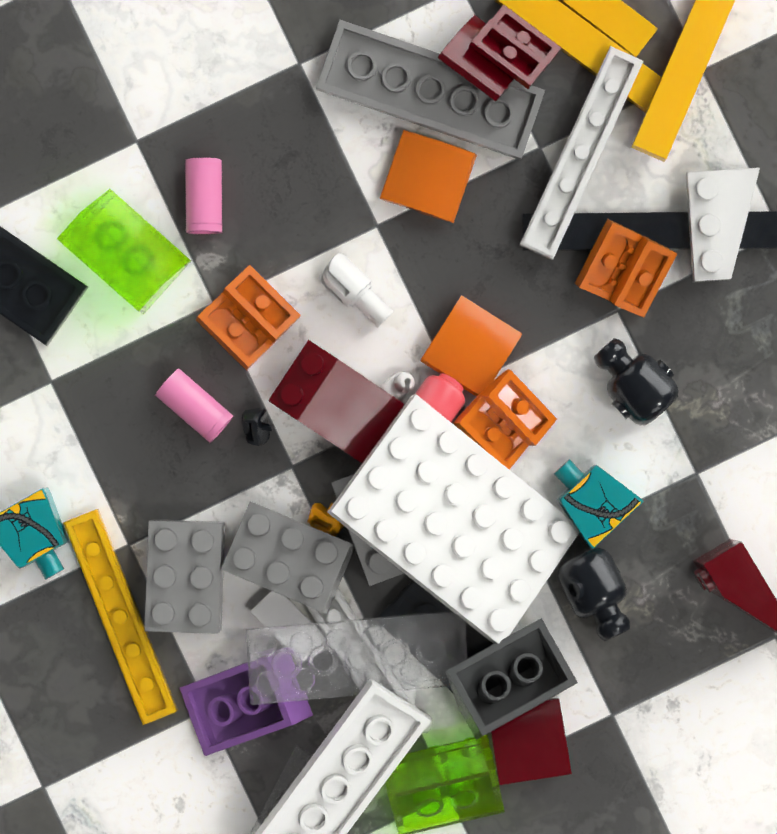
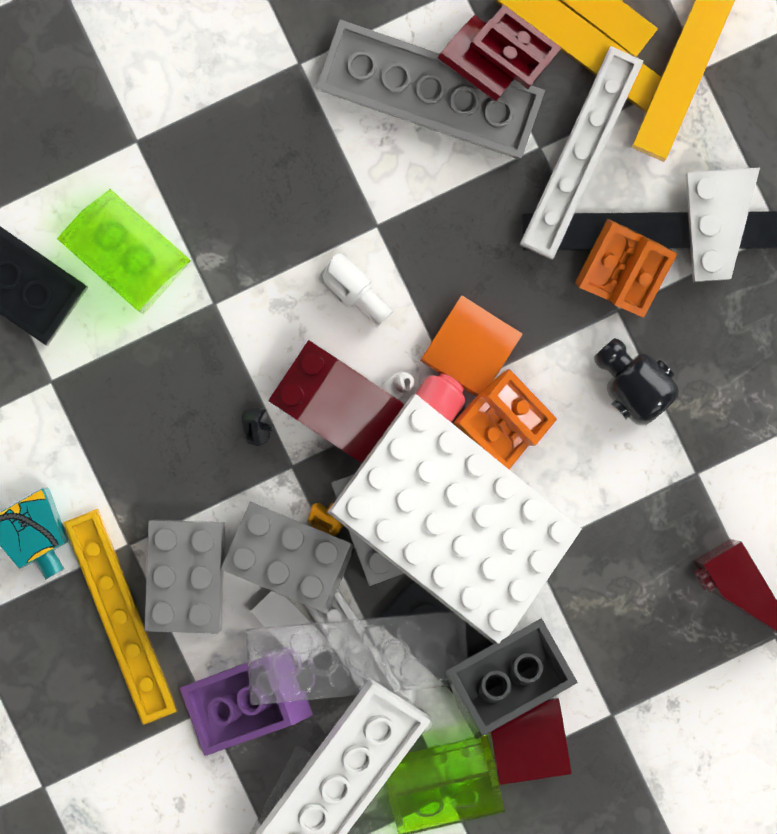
bright pink pin [155,368,234,443] -> none
bright pink pin [185,158,222,234] -> none
orange slope [196,265,301,371] -> none
orange slope [380,130,477,223] -> none
teal torso [554,459,644,549] -> none
black piece [558,548,630,641] -> none

